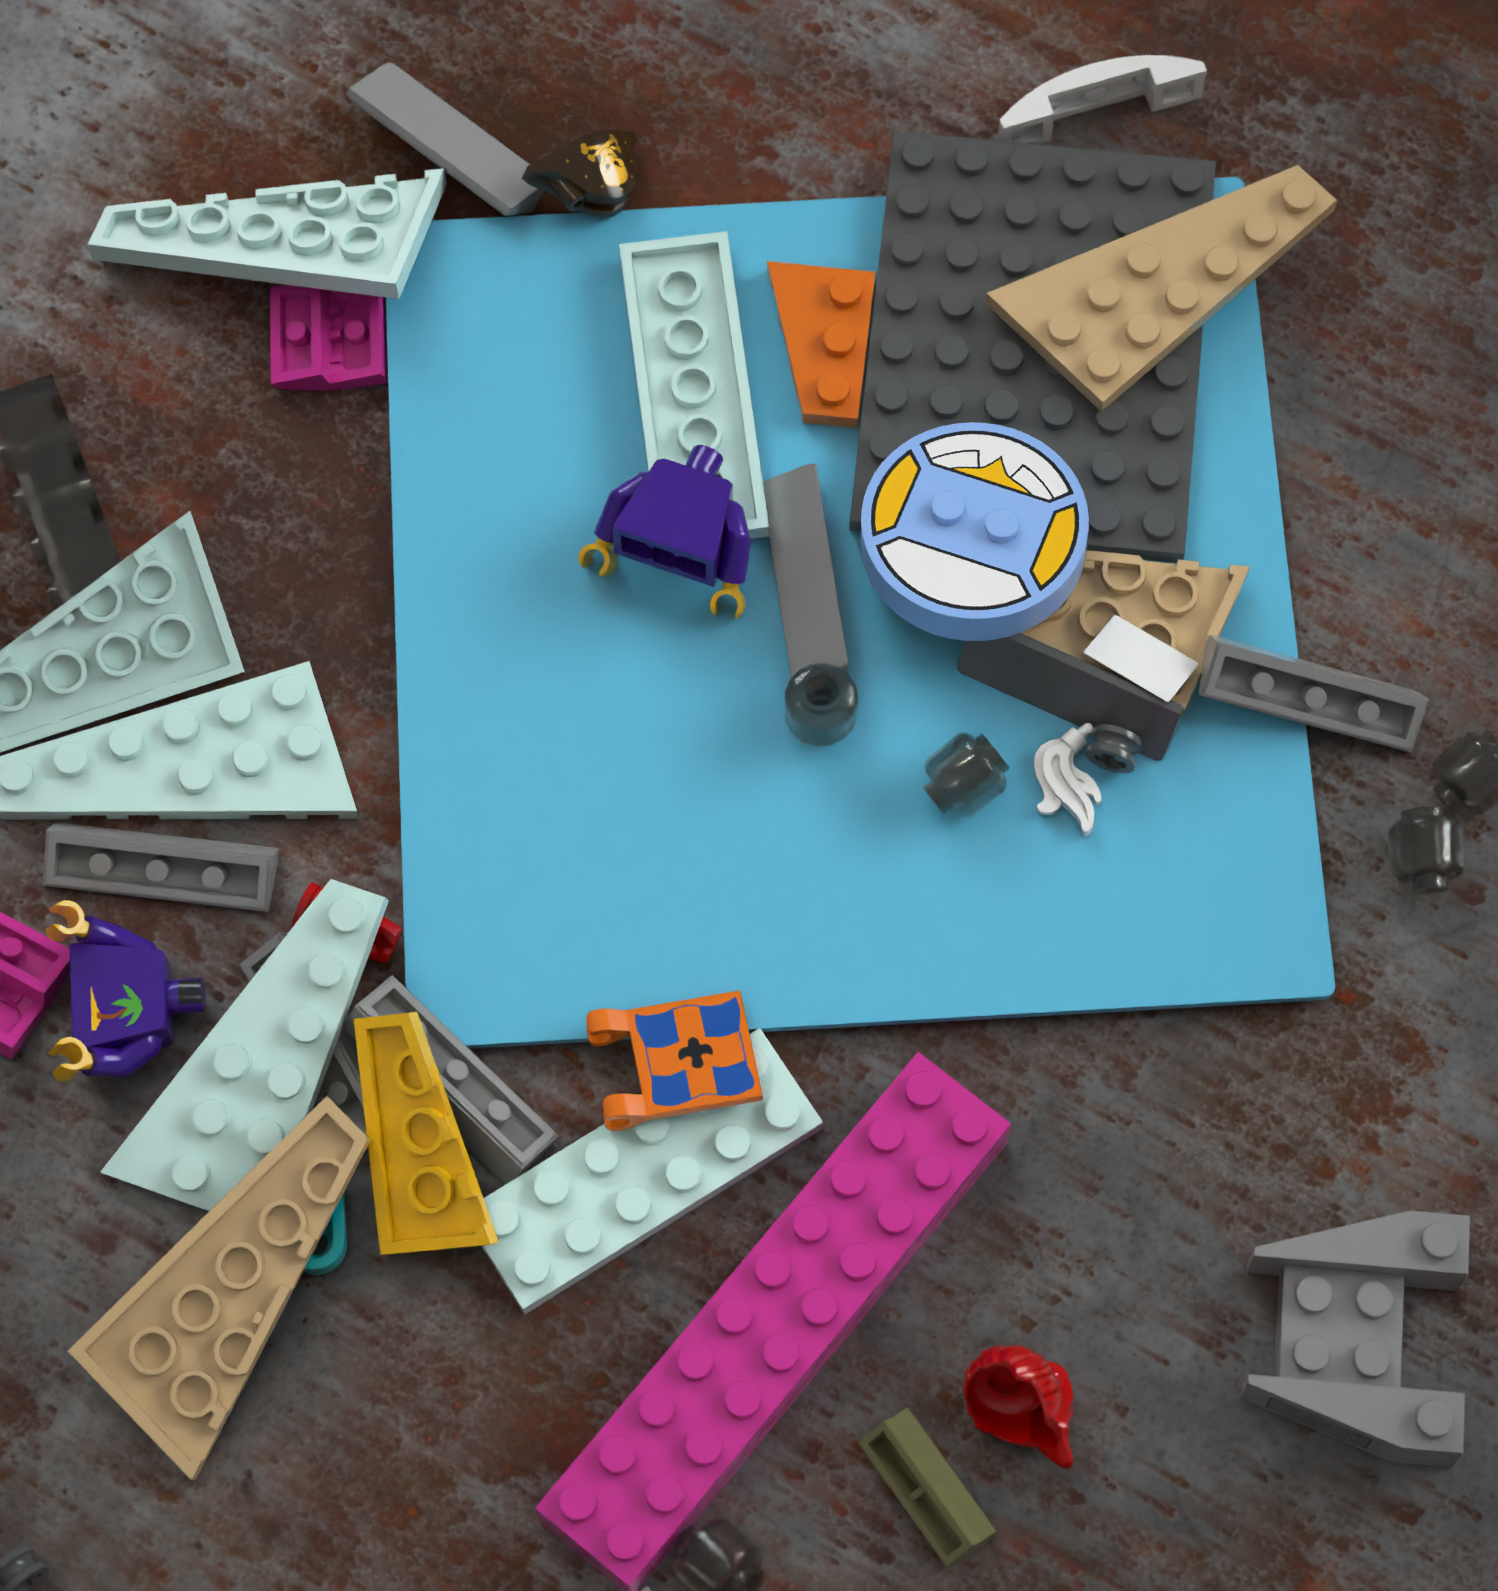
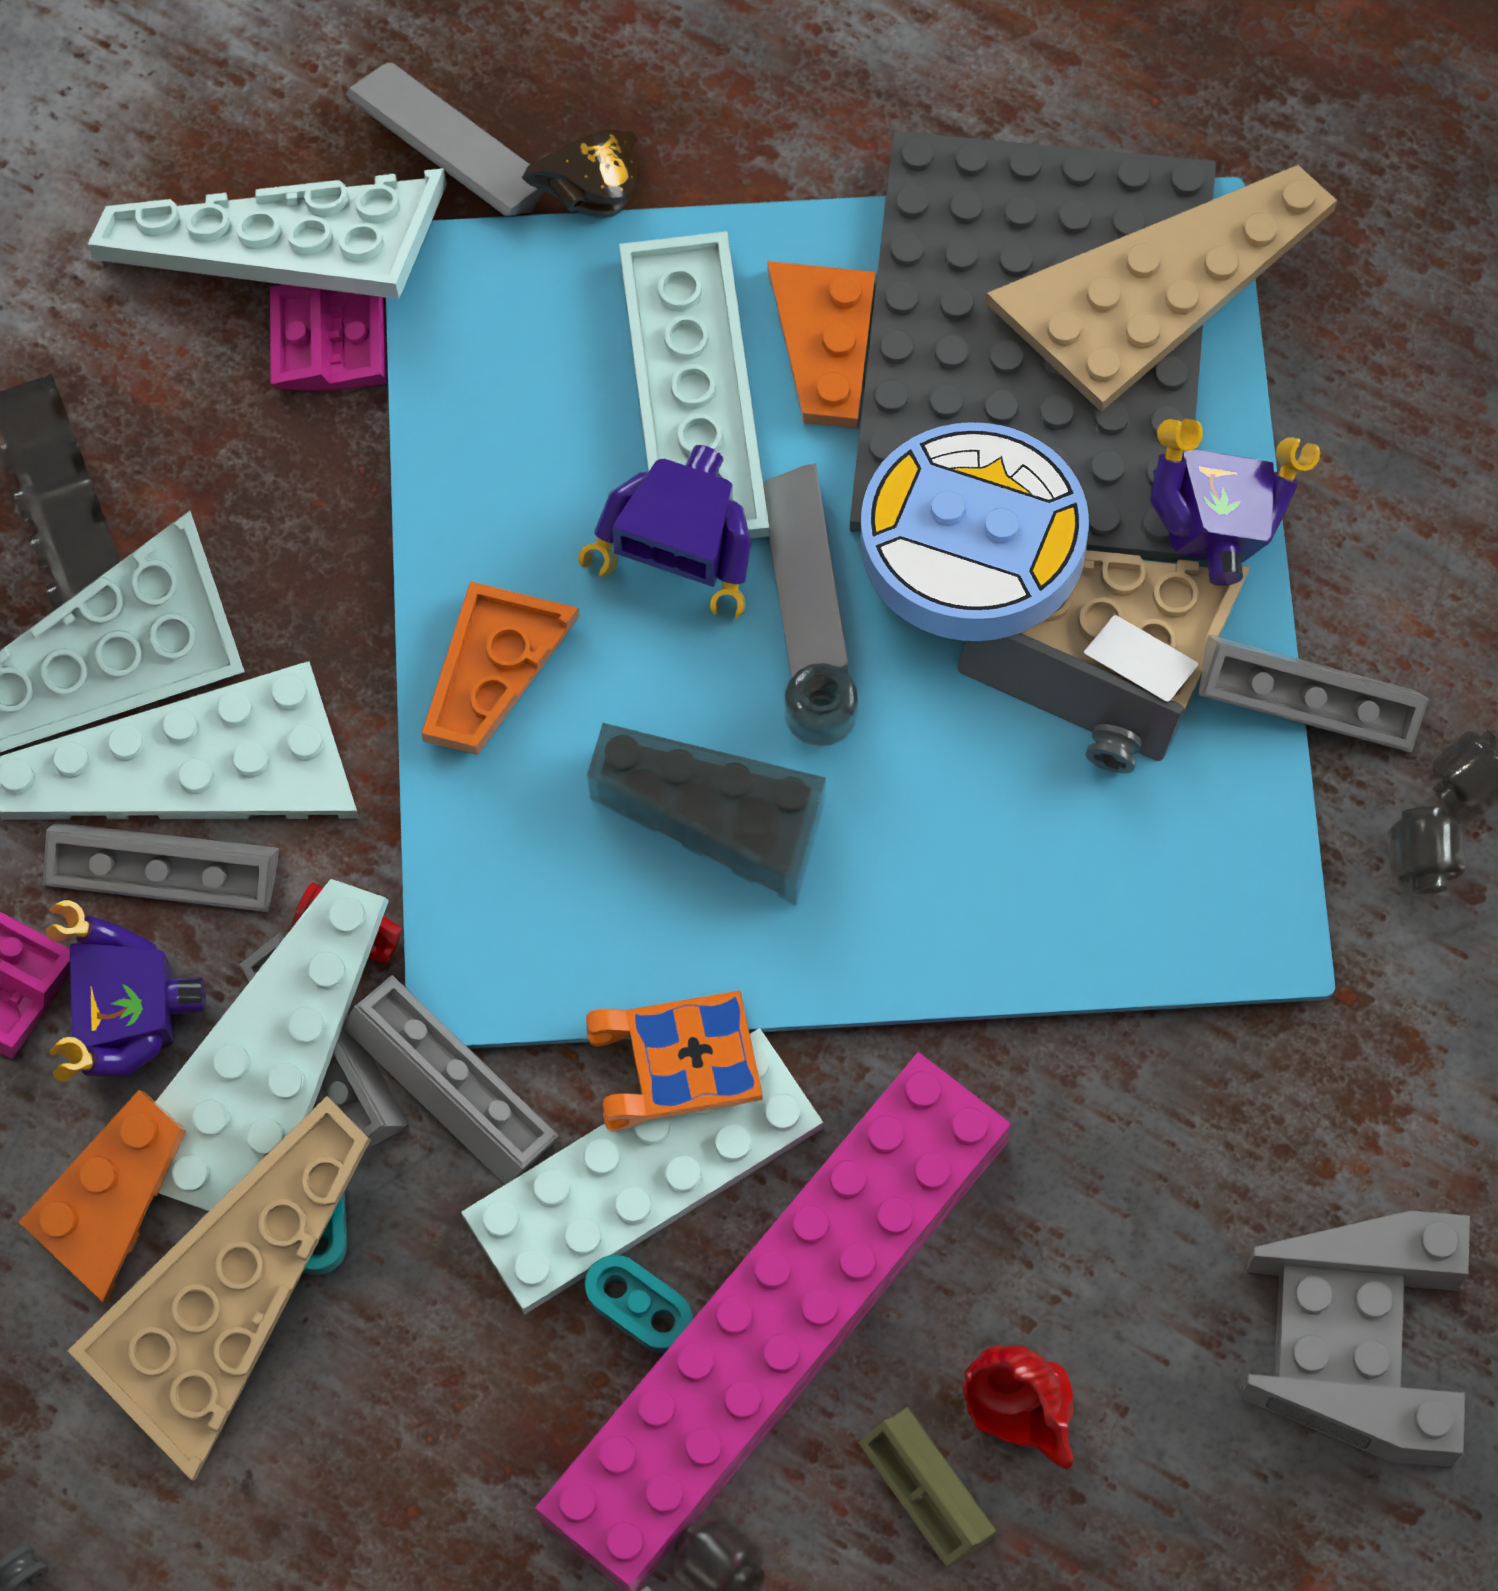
yellow wing [354,1012,499,1255] -> none
clear smoke head [923,732,1010,817] -> none
white slope [998,55,1207,144] -> none
white piece [1034,723,1102,837] -> none
none -> orange wing [19,1090,186,1303]
none -> orange wing [421,581,579,755]
none -> teal plate [585,1255,693,1353]
none -> clear smoke wedge [587,723,826,906]
none -> dark purple torso [1150,419,1320,586]

